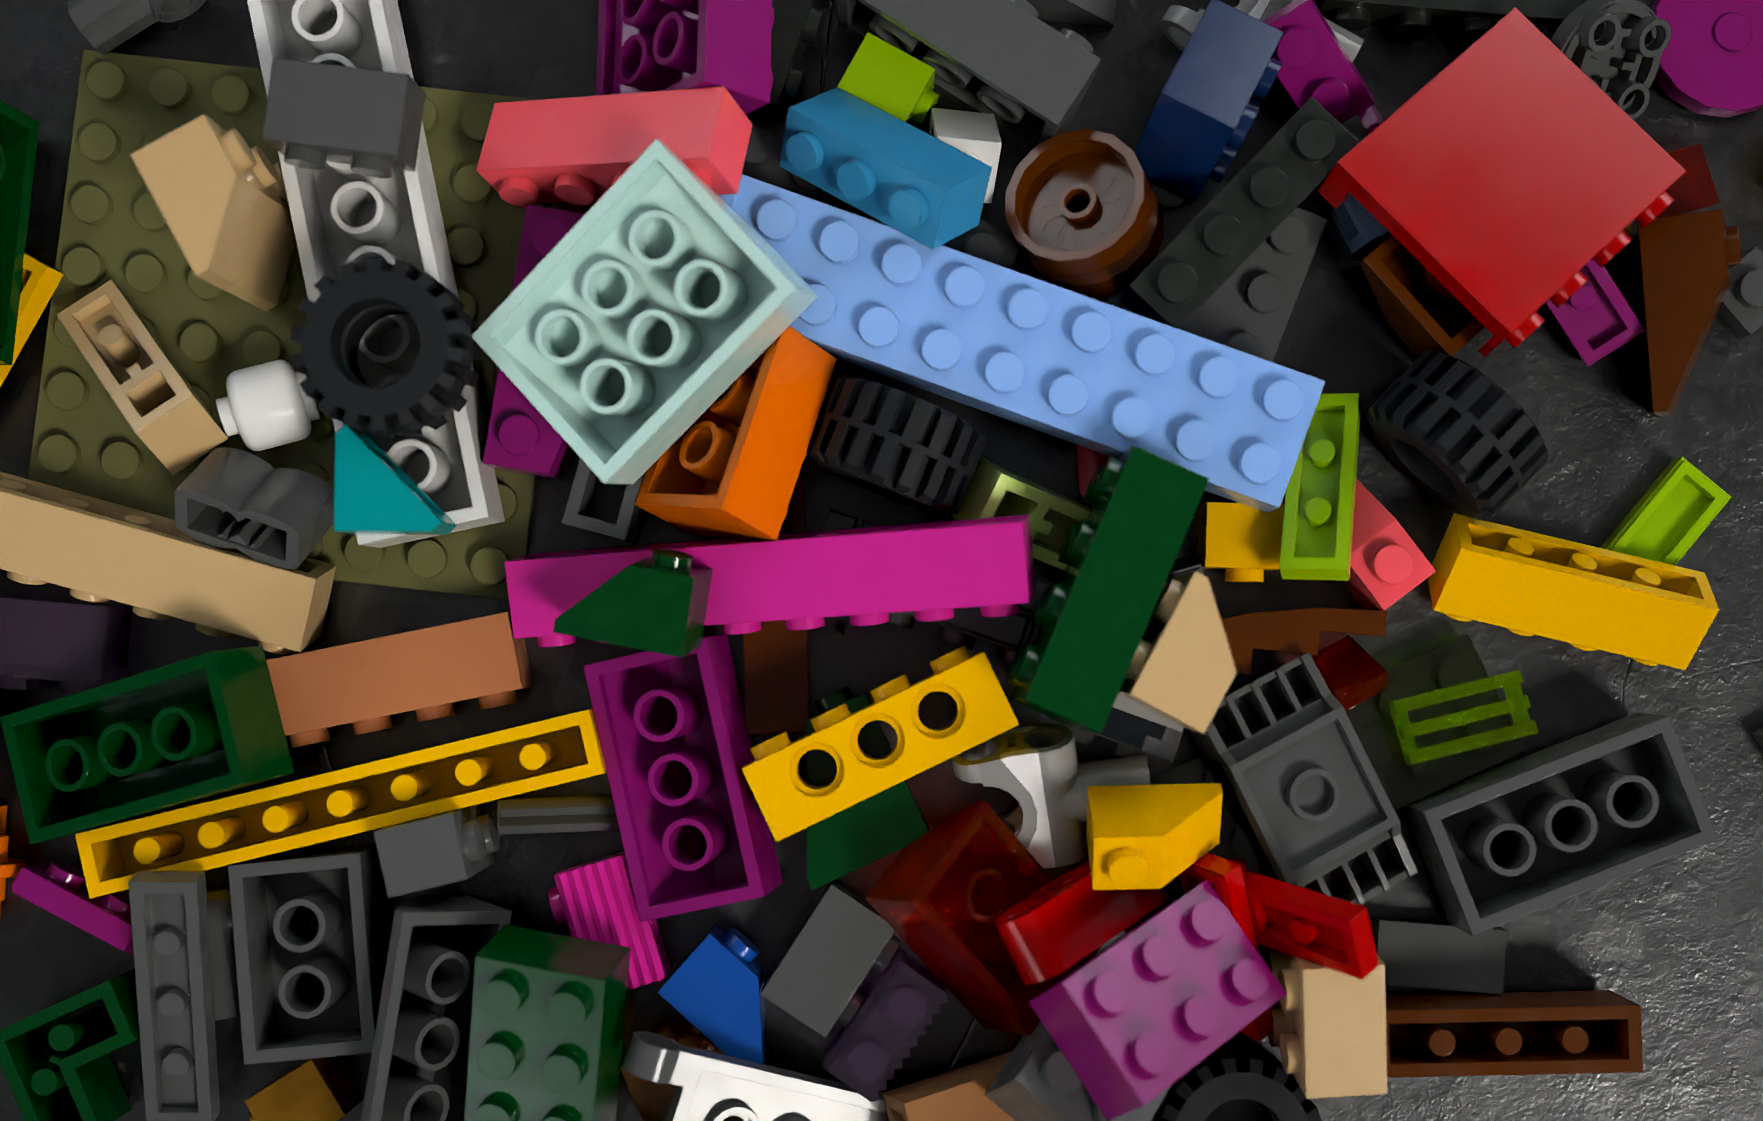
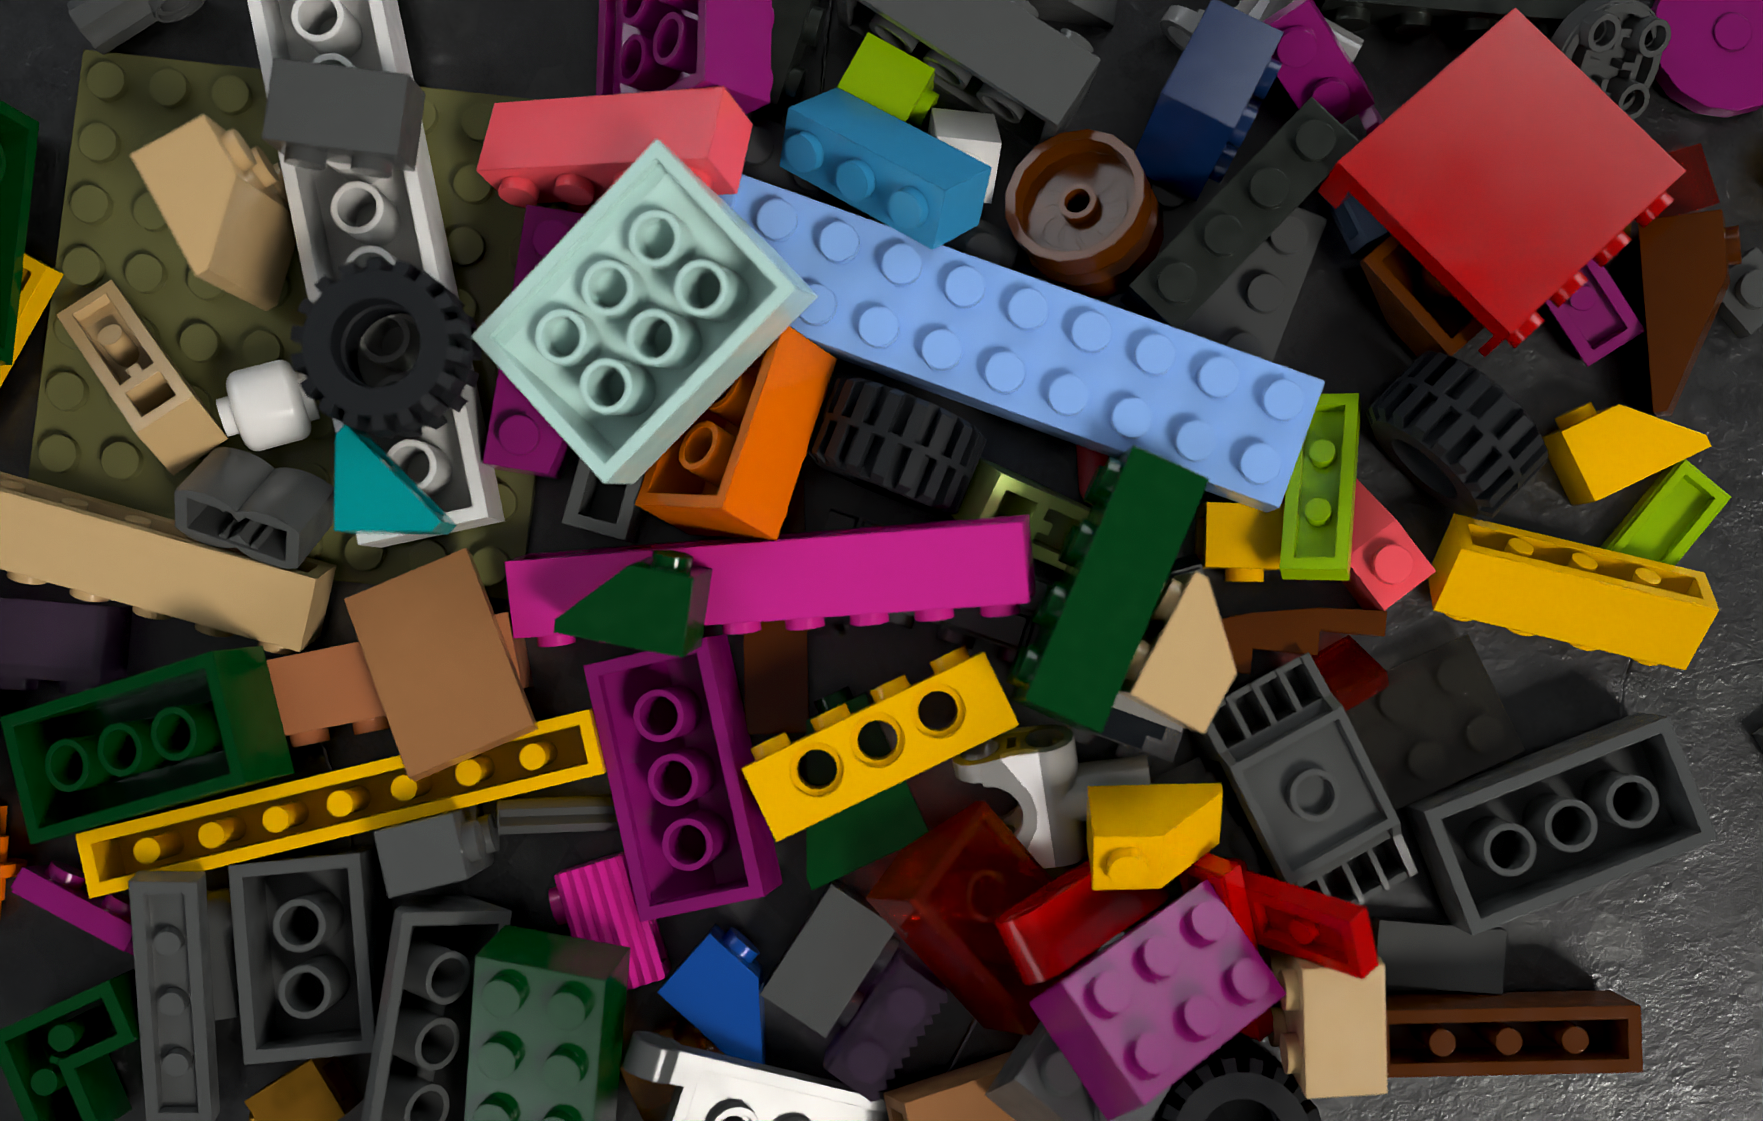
clear neon green tile [1389,669,1538,765] -> none
none -> medium nougat tile [344,548,539,782]
none -> yellow slope [1542,402,1711,506]

